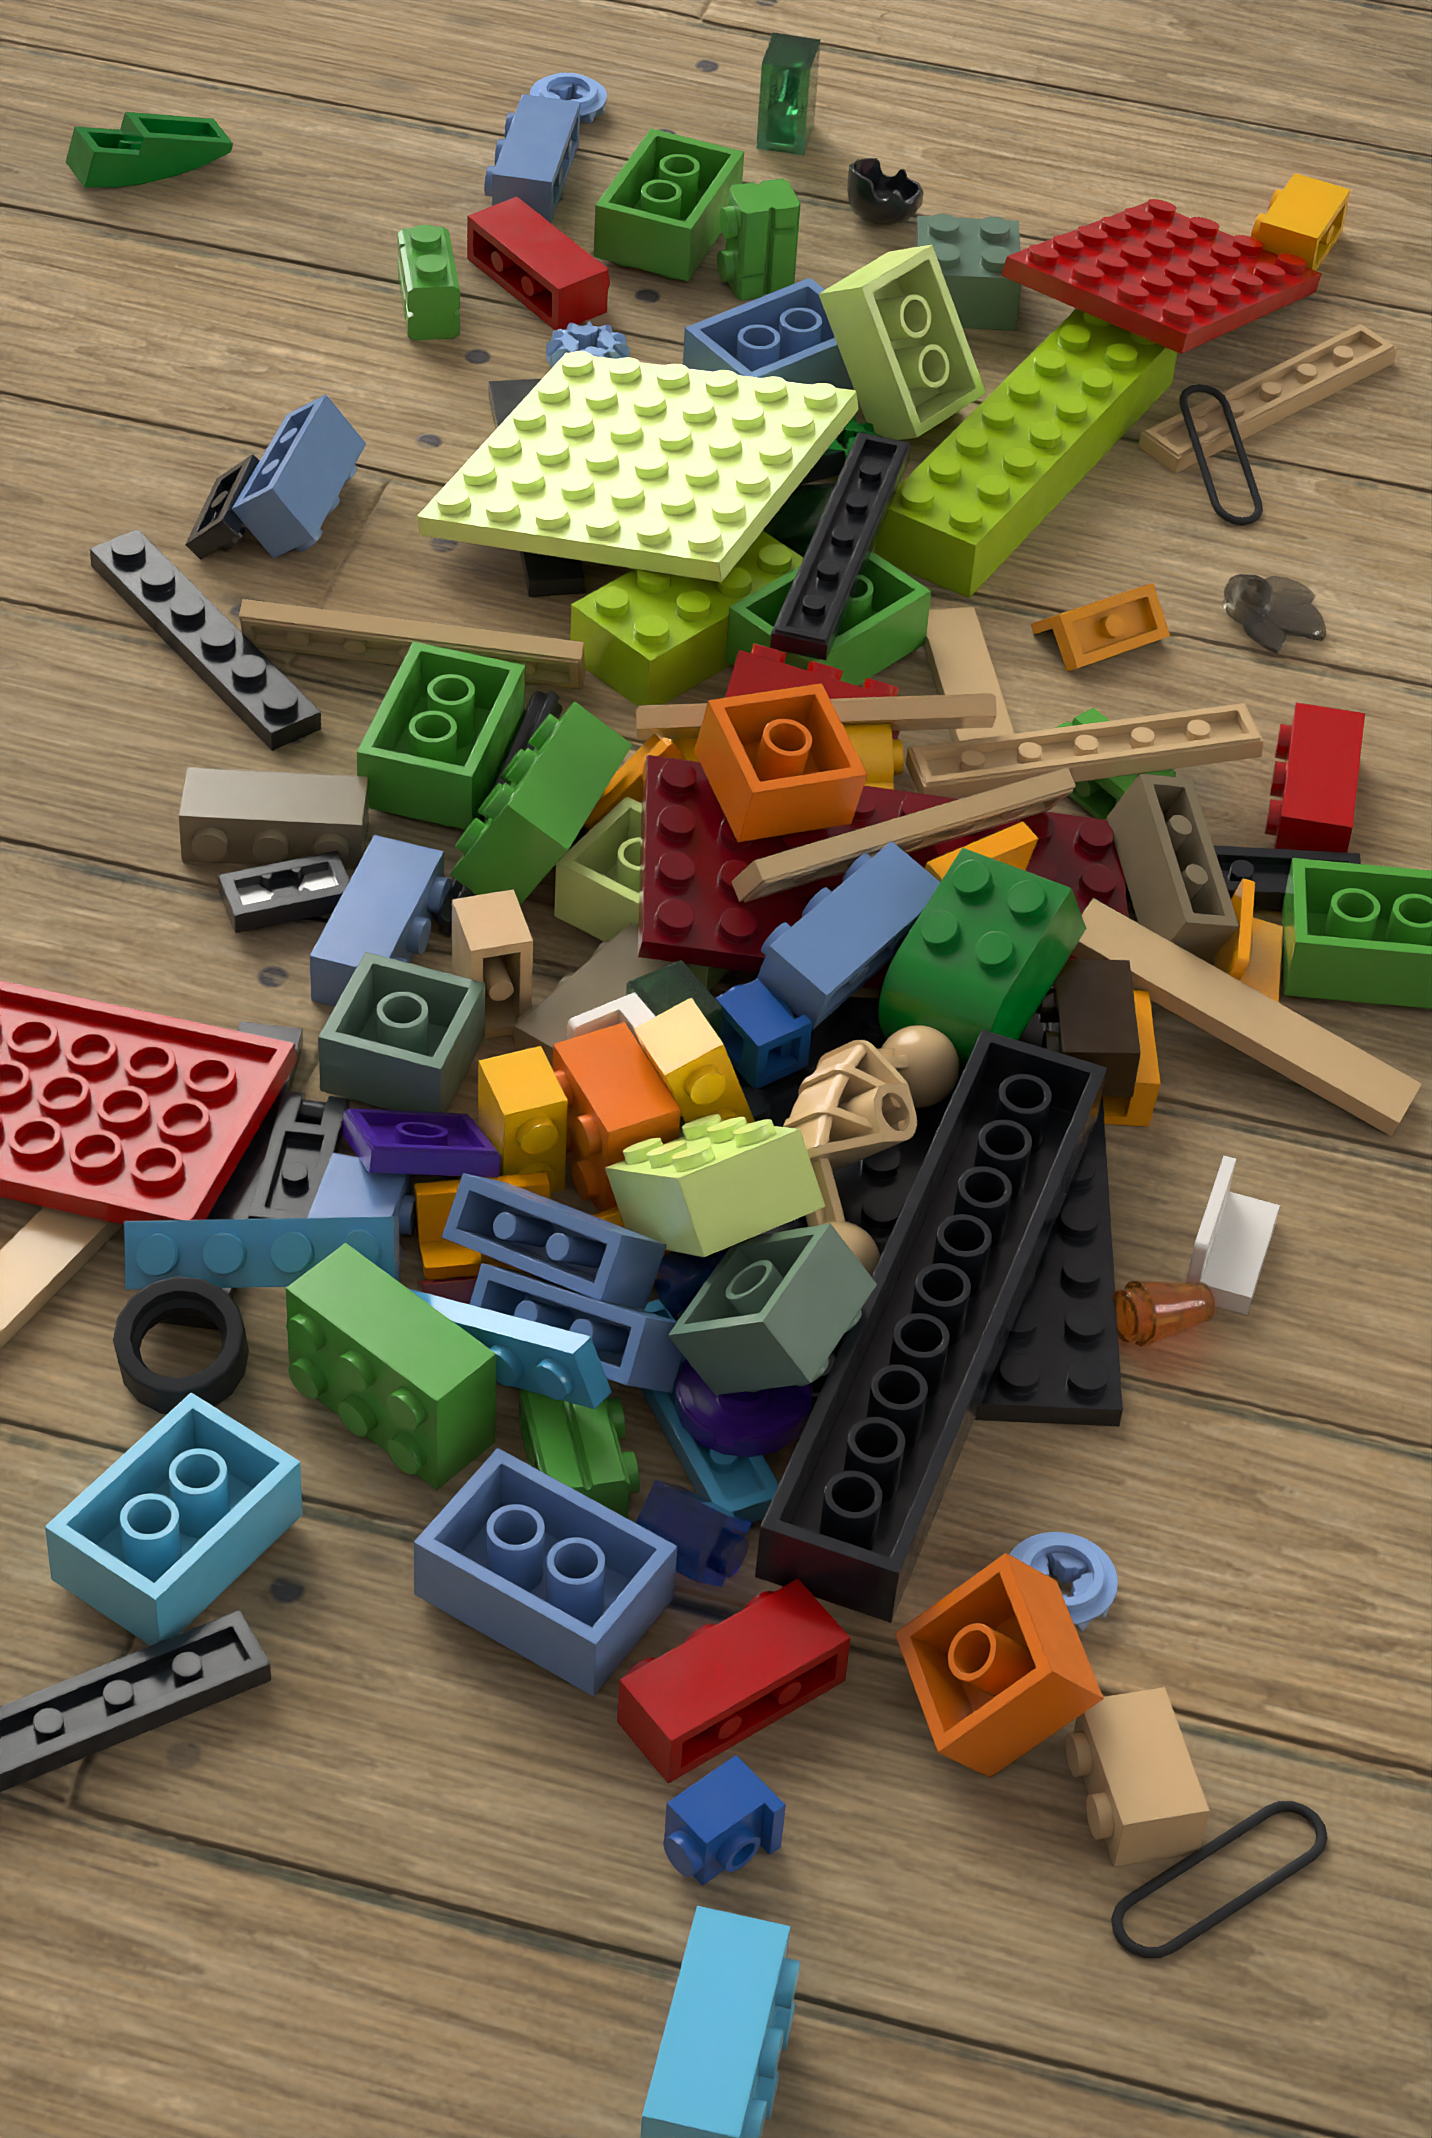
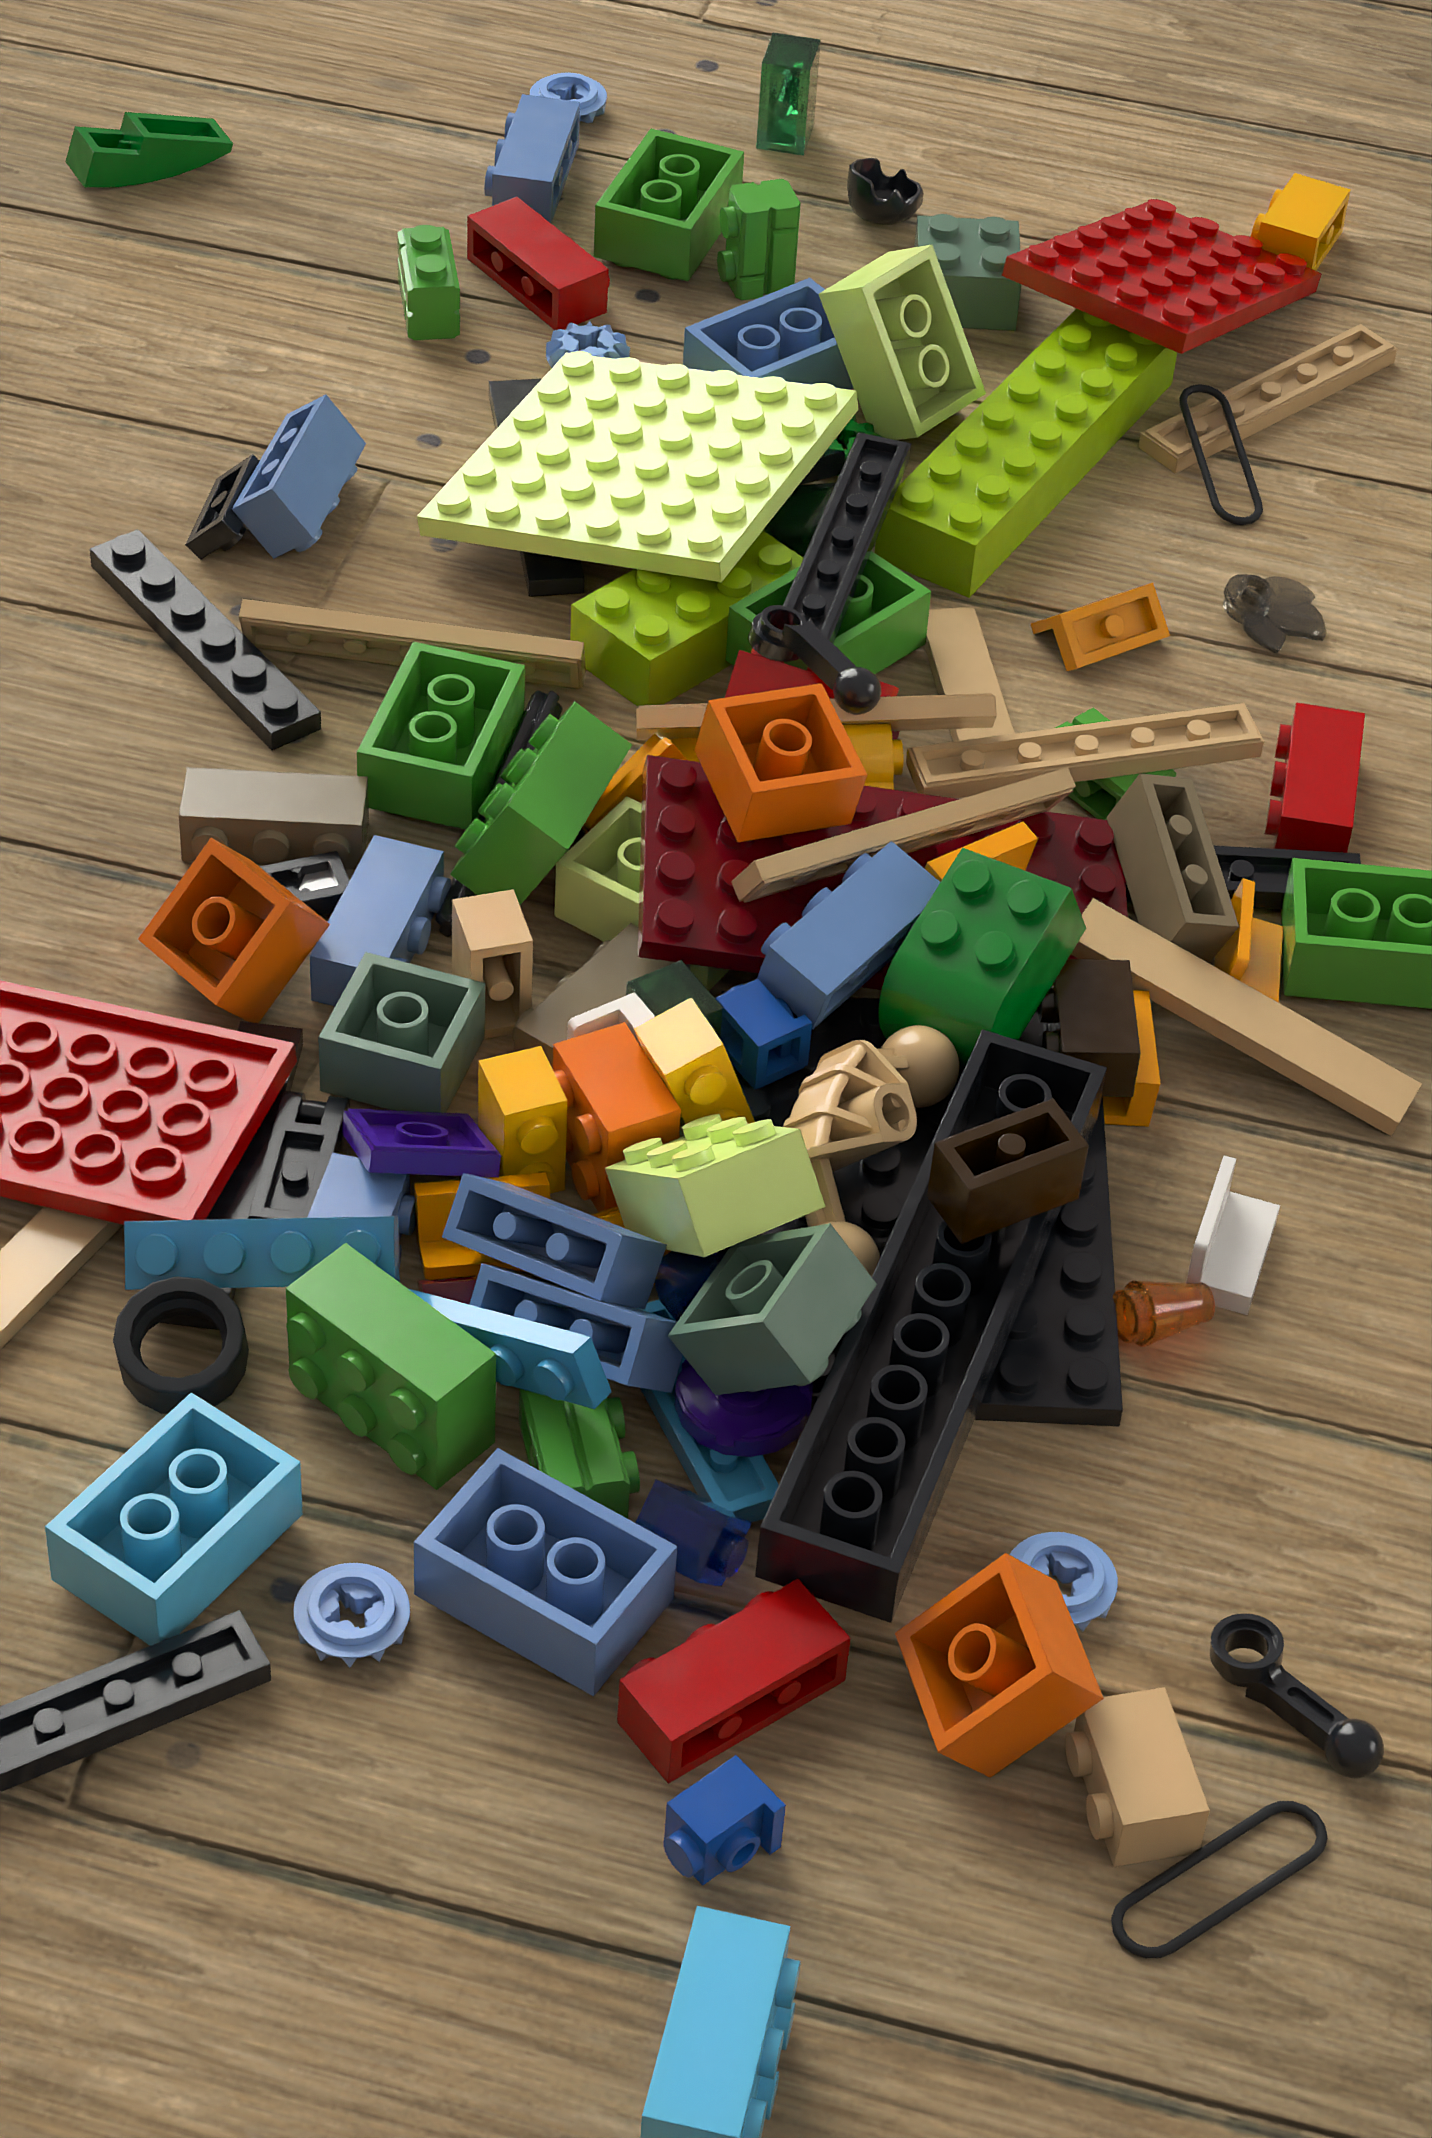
none -> orange brick [138,838,330,1023]
none -> light blue gear [293,1563,410,1668]
none -> black piece [748,605,881,714]
none -> dark brown brick [927,1098,1089,1244]
none -> black piece [1210,1614,1384,1778]

